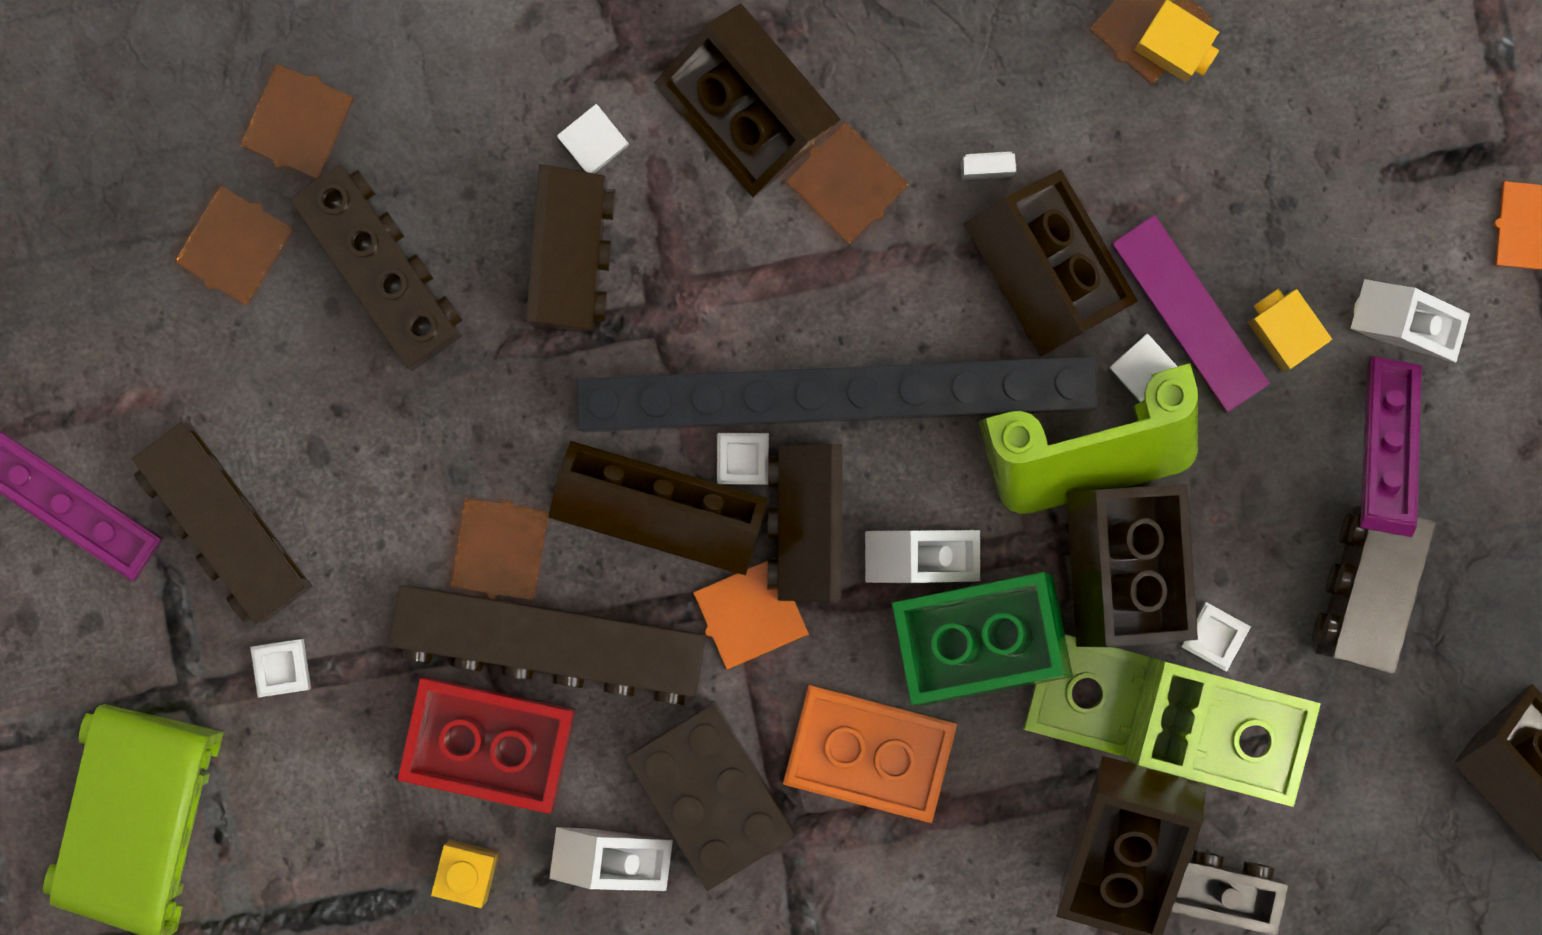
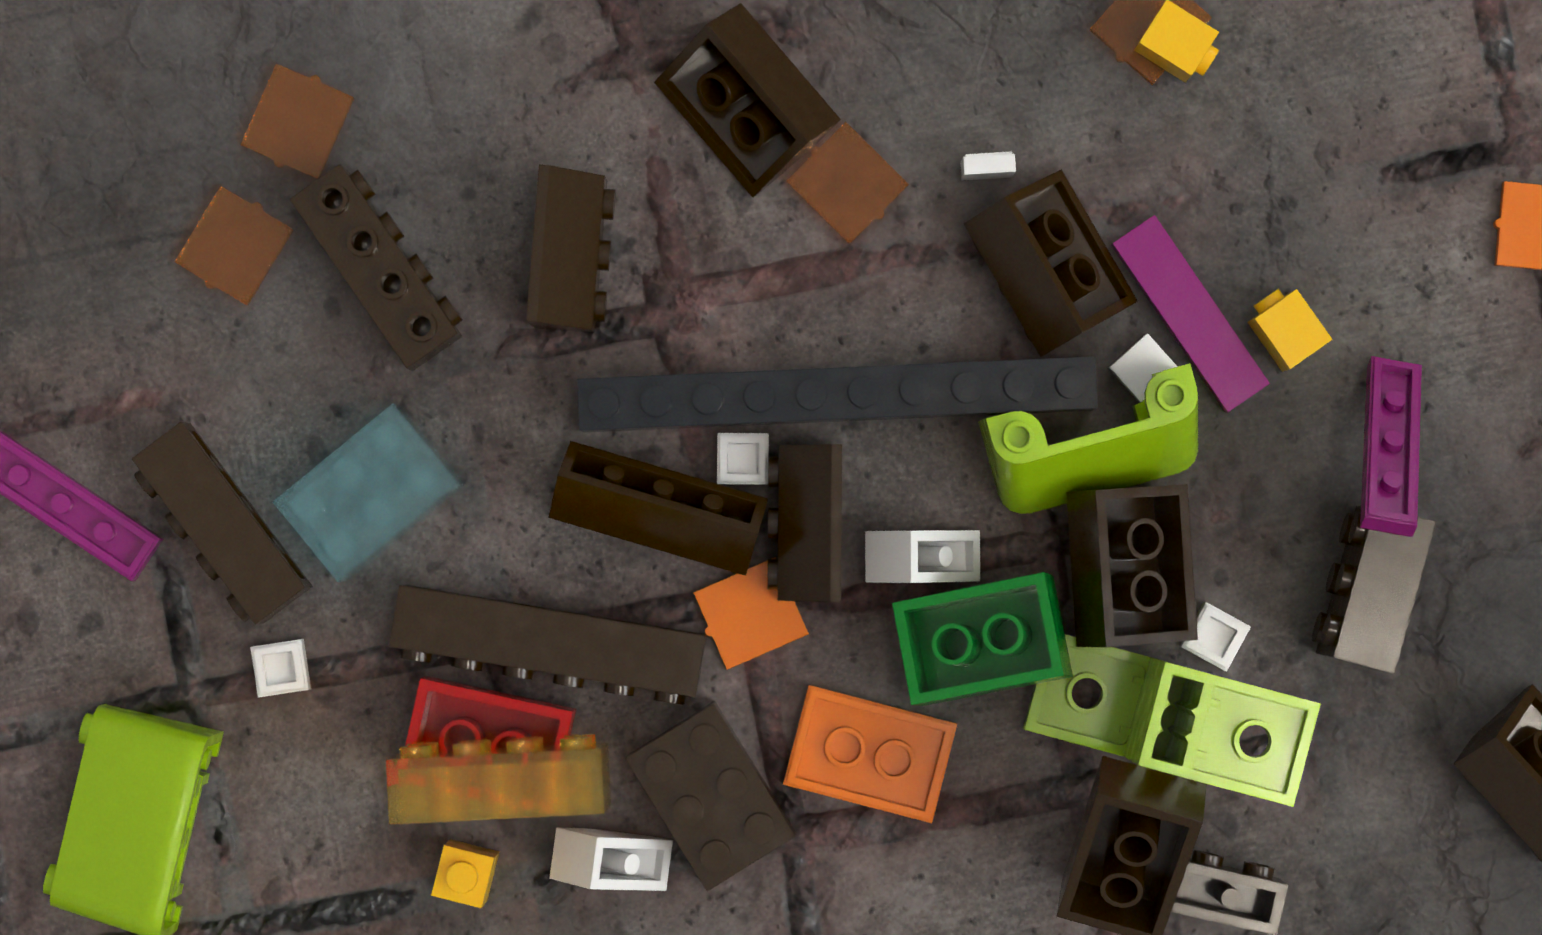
clear orange piece [451,498,549,600] -> none
white tile [557,104,629,174] -> none
white slope [1350,279,1470,362] -> none
none -> clear light blue brick [273,403,465,582]
none -> clear yellow brick [386,734,611,825]

